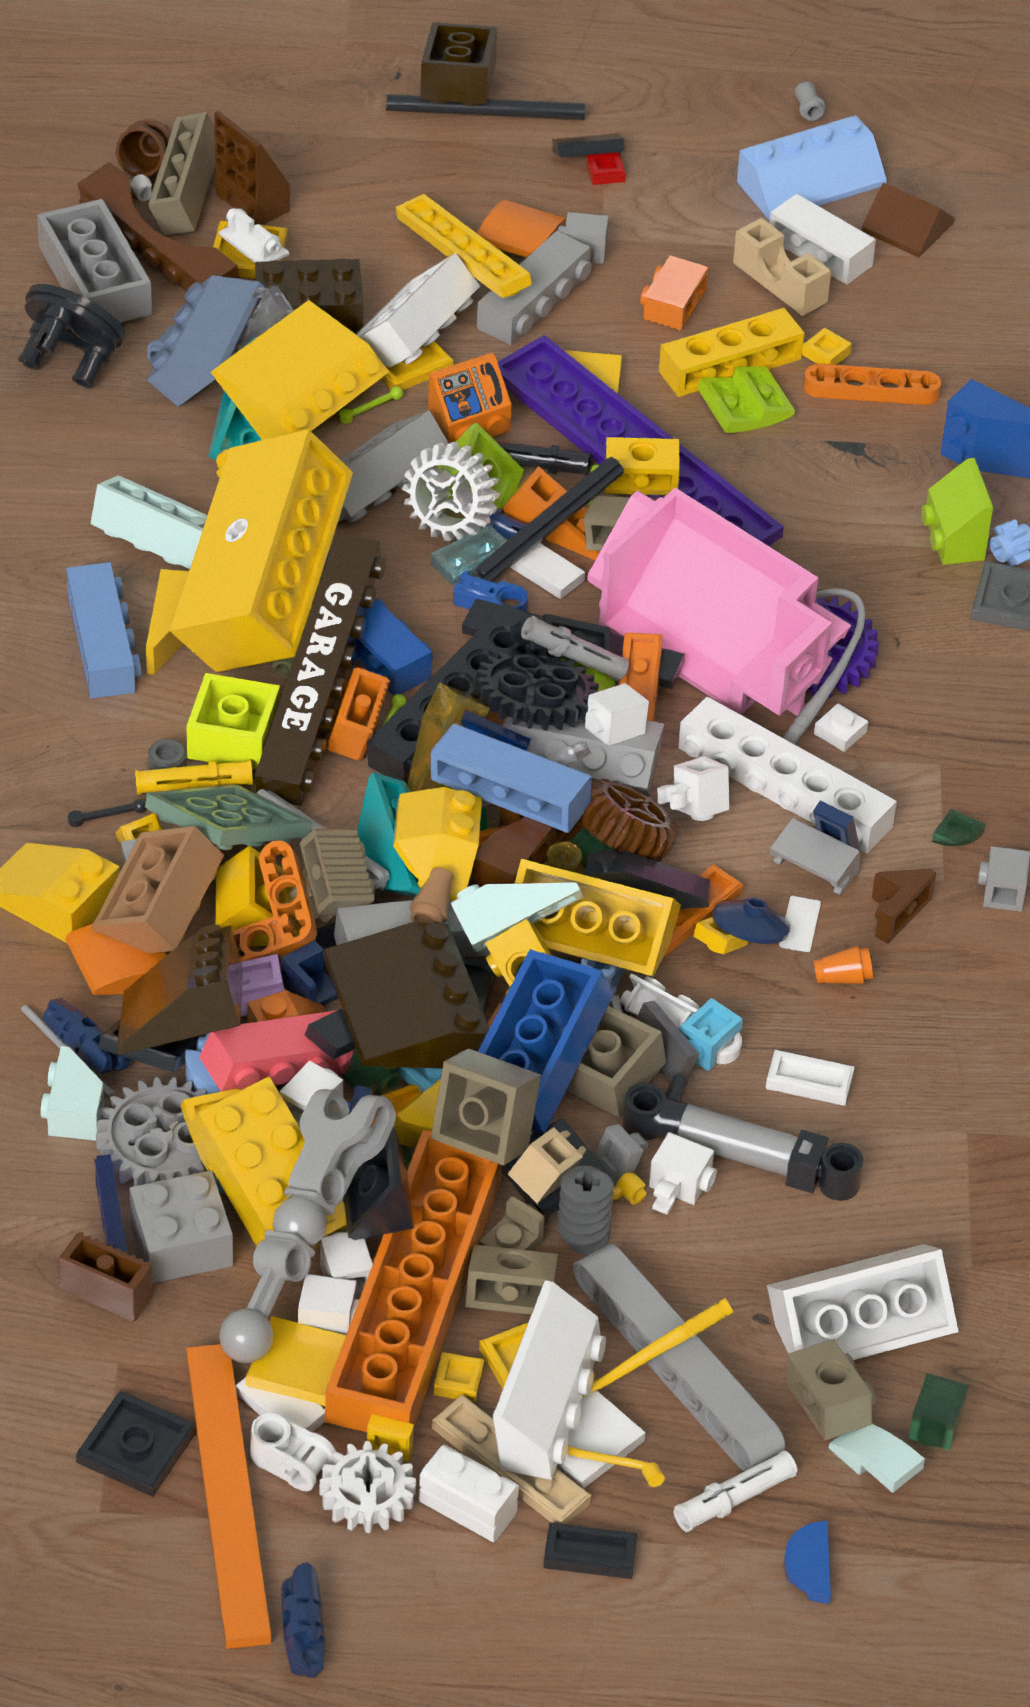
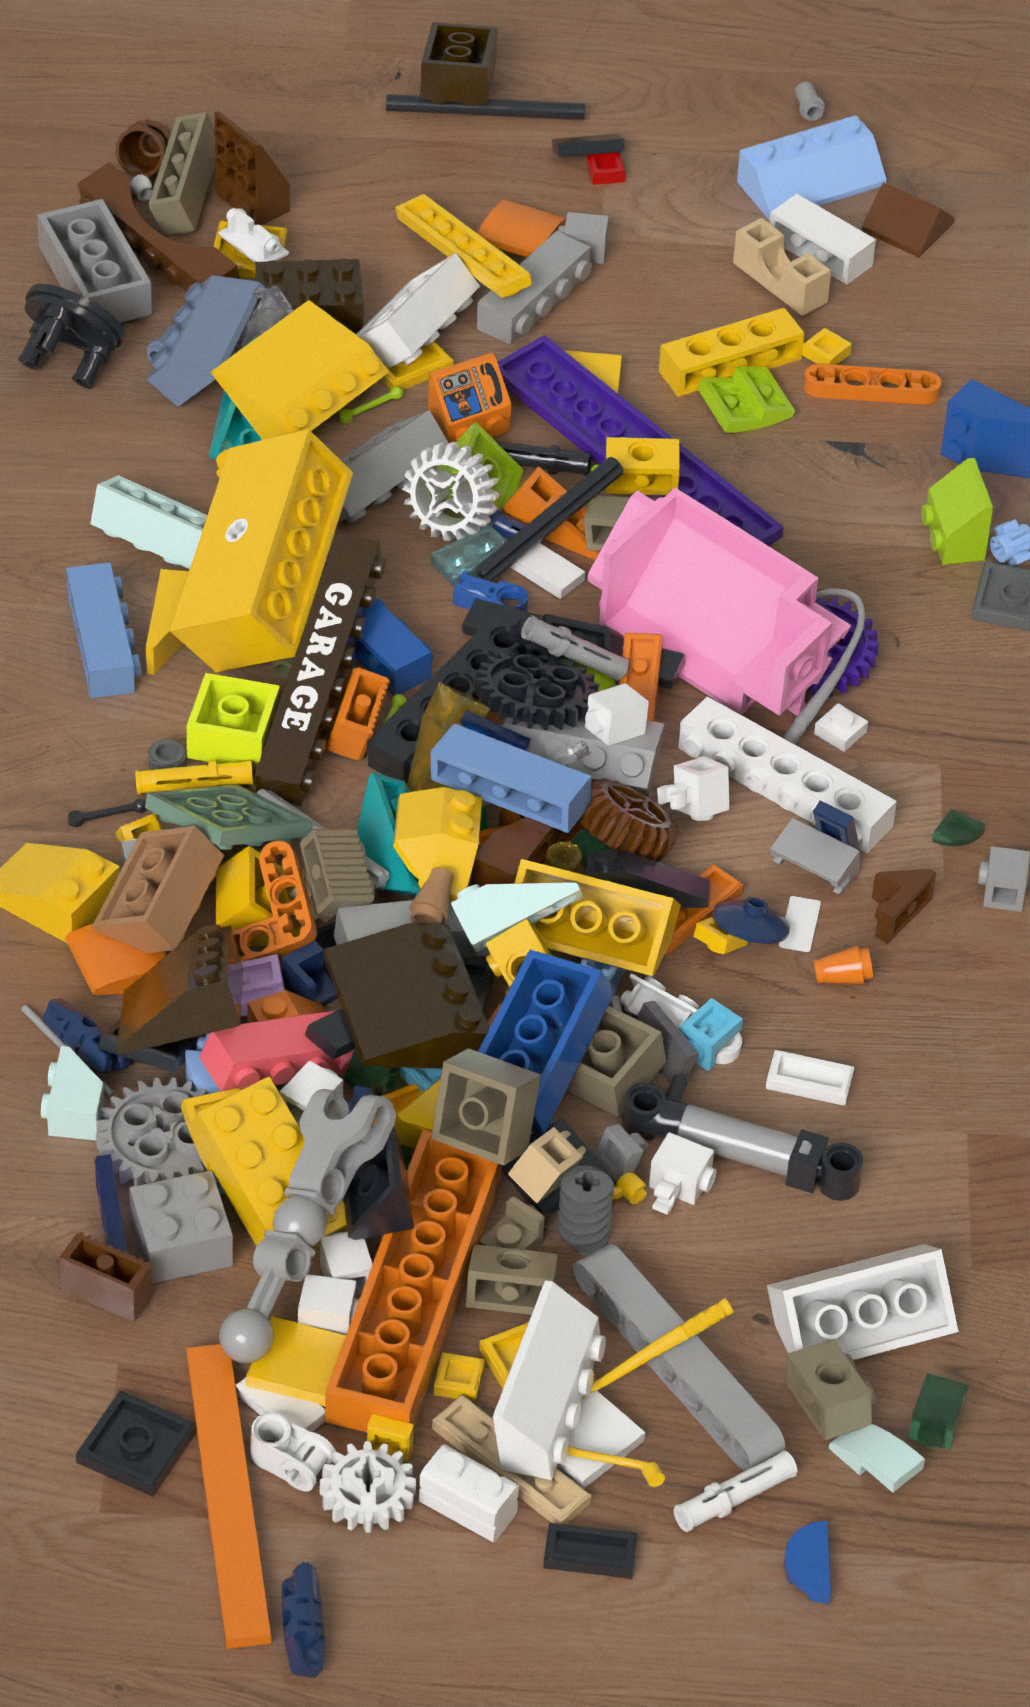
brick [640,255,709,331] -> none

